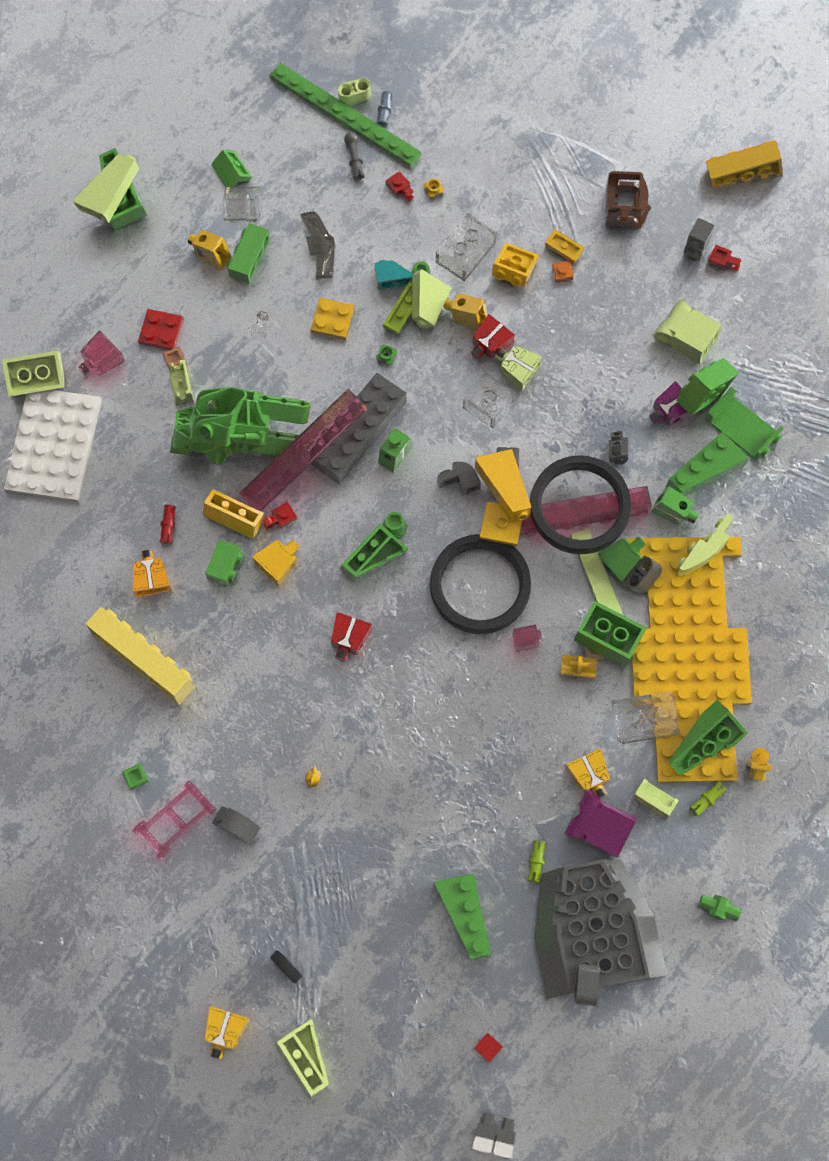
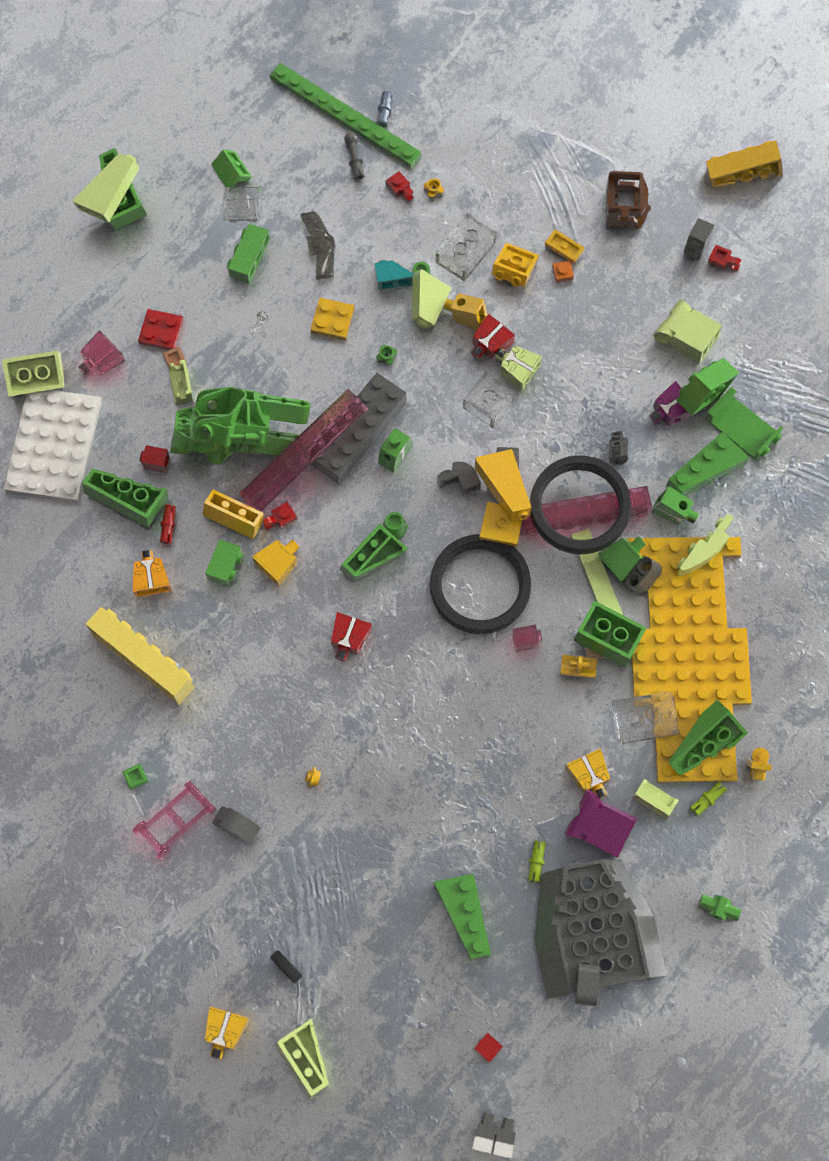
yellow torso [188,230,232,271] -> none
yellowish green beam [338,78,371,106] -> none
lime plate [383,281,413,335] -> none
none -> bright green wedge [82,468,168,528]
none -> red brick [140,445,170,473]

